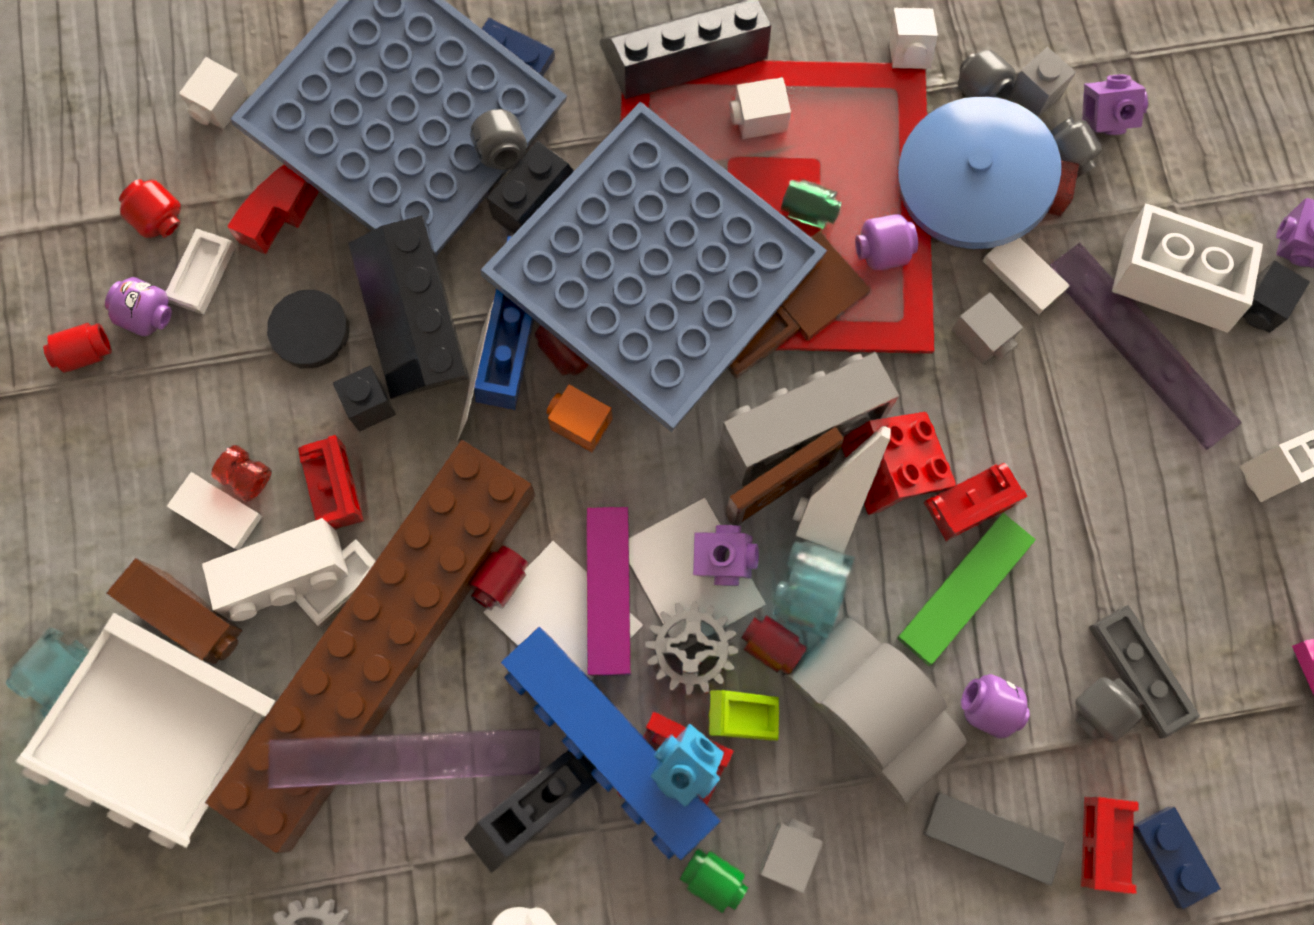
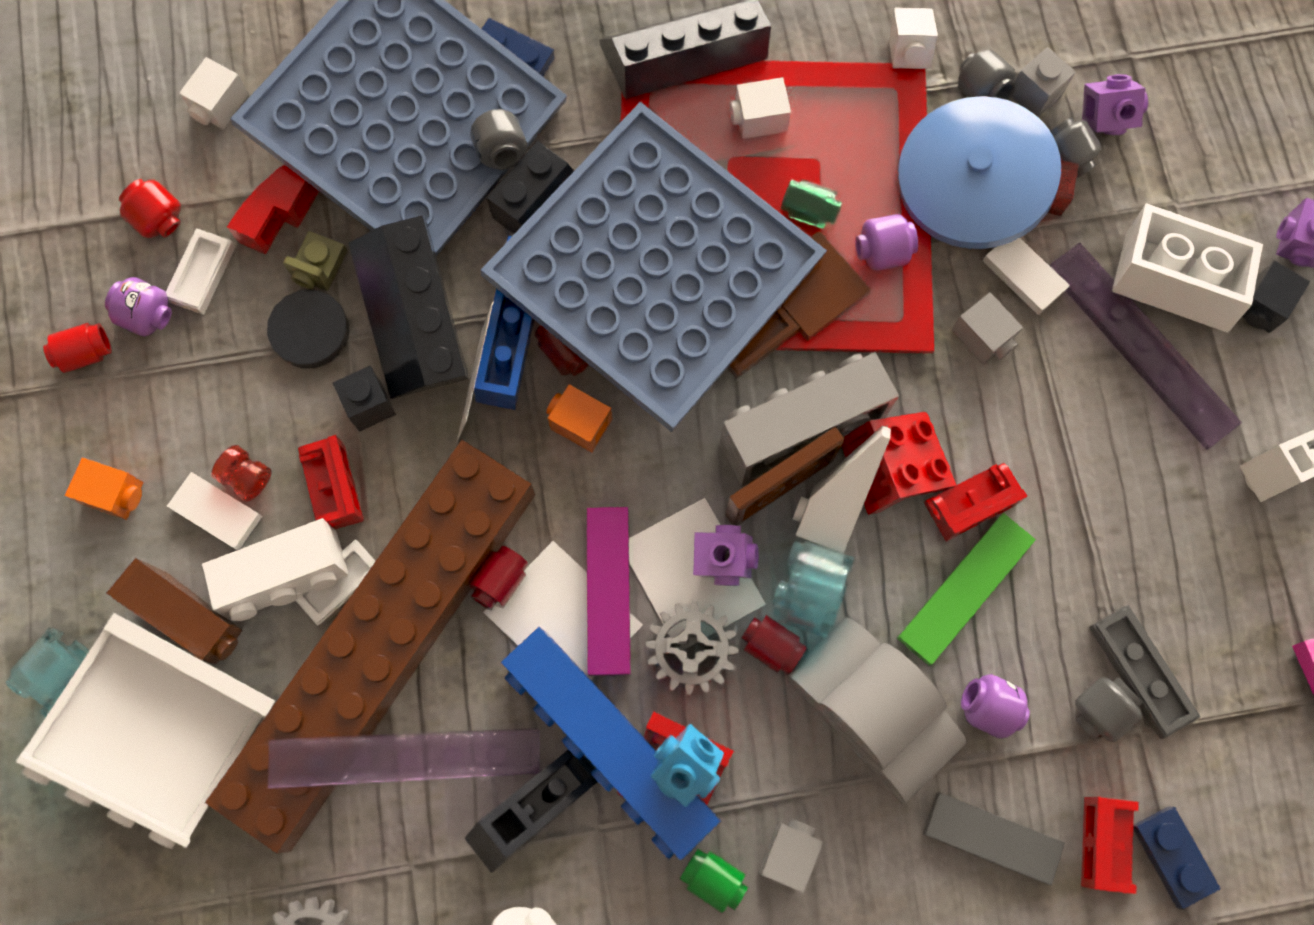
lime tile [708,690,779,741] -> none
none -> orange brick [64,457,144,520]
none -> olive bracket [283,231,348,291]

